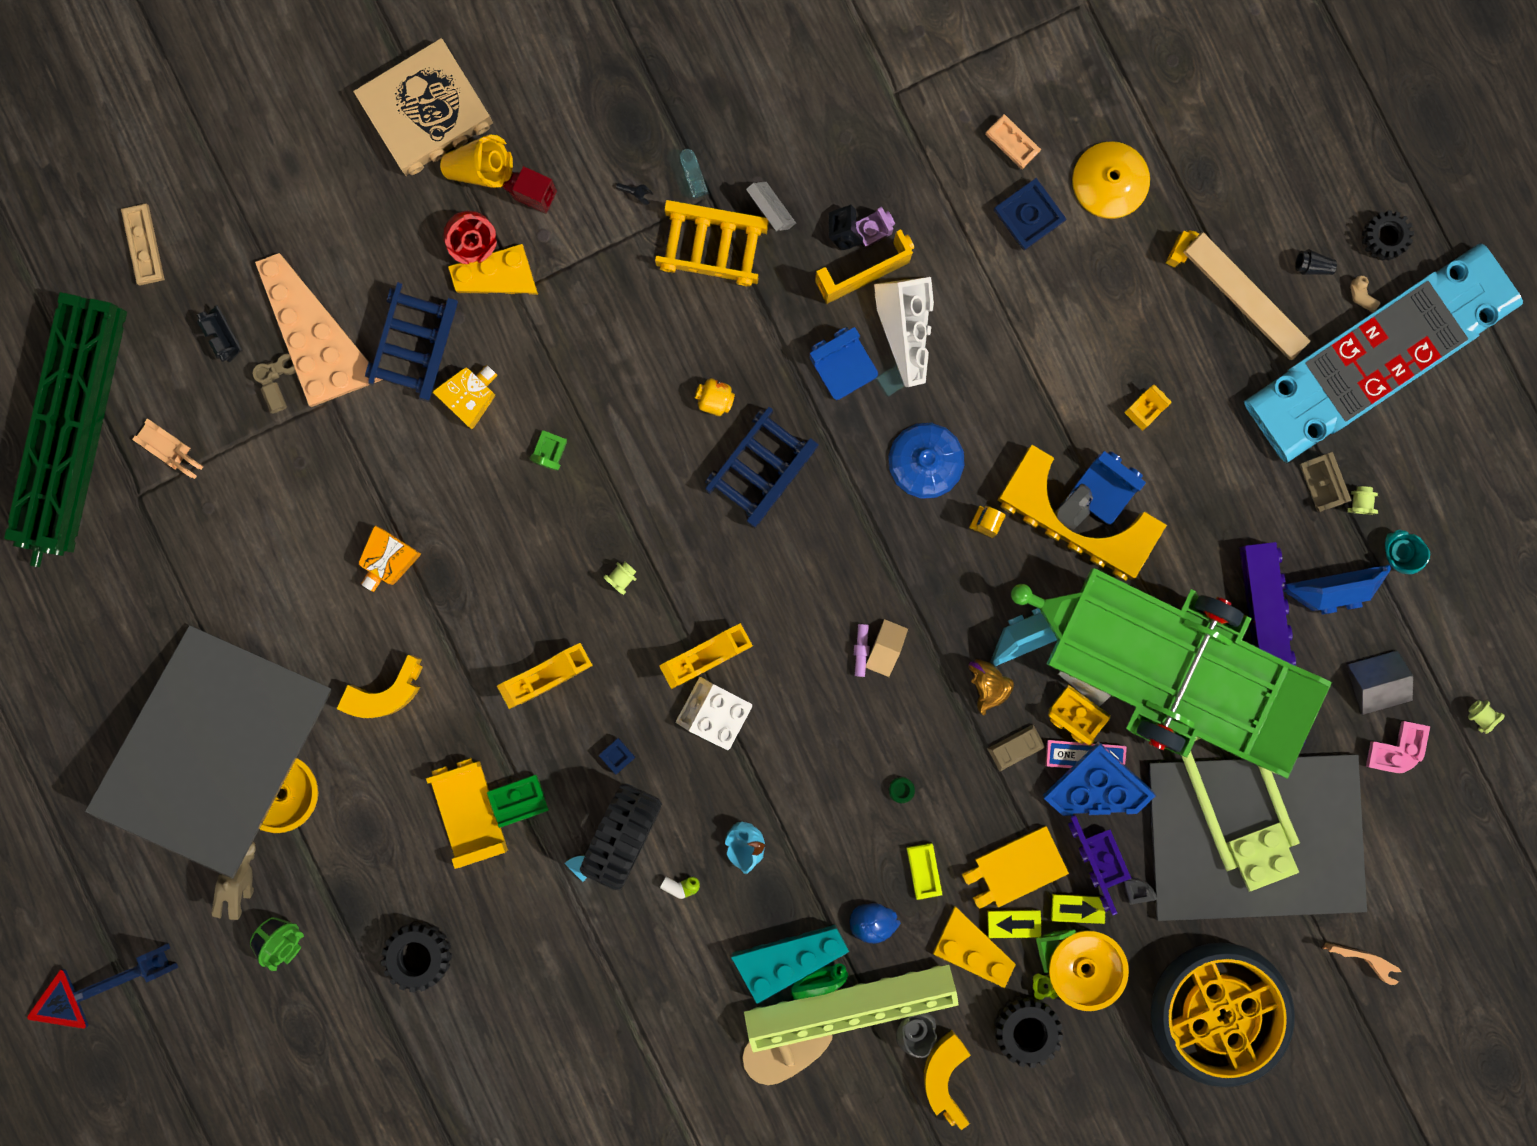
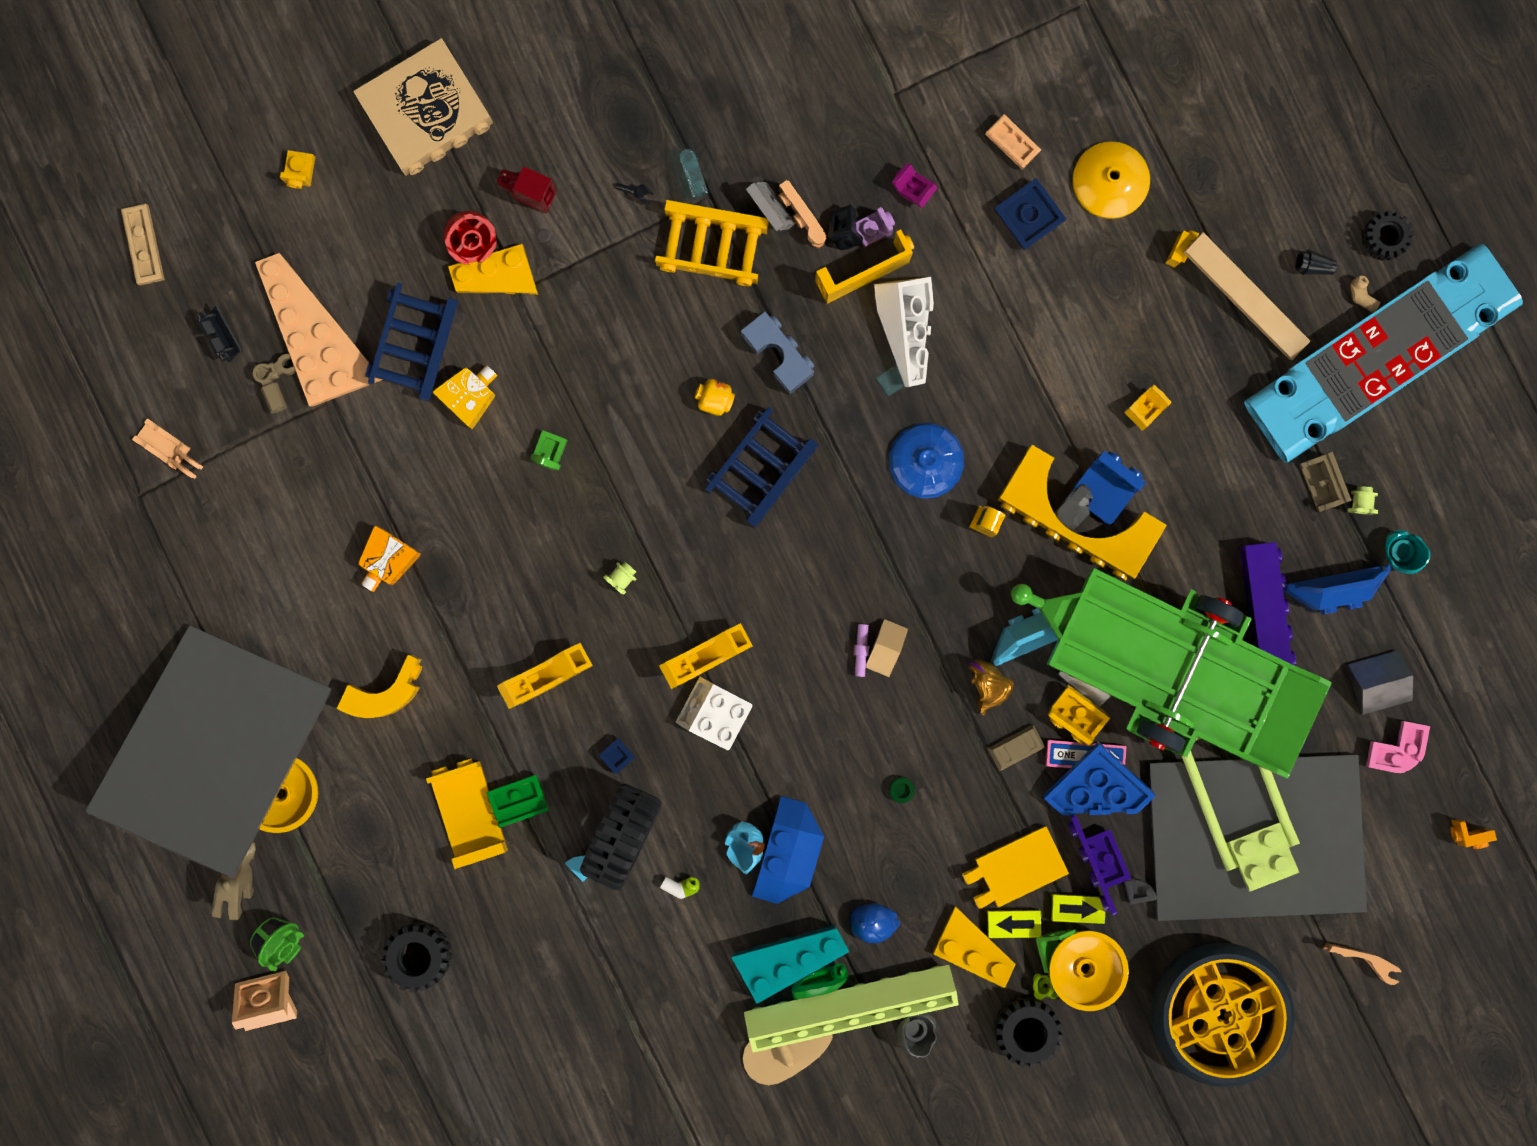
dark green piece [4,292,127,567] -> none
dark blue piece [27,943,179,1029] -> none
yellow cone [440,135,513,188] -> none
blue bracket [809,327,878,400] -> none
neon yellow tile [906,843,942,900] -> none
yellow arch [924,1030,971,1130] -> none
yellowish green brick [1468,700,1505,734] -> none
none -> light nougat bracket [232,971,297,1031]
none -> yellow bracket [280,150,315,189]
none -> sand blue arch [741,312,815,395]
none -> blue wedge [752,796,824,904]
none -> light nougat hinge [778,180,826,248]
none -> magenta bracket [892,163,938,208]
none -> light orange bracket [1450,819,1497,849]

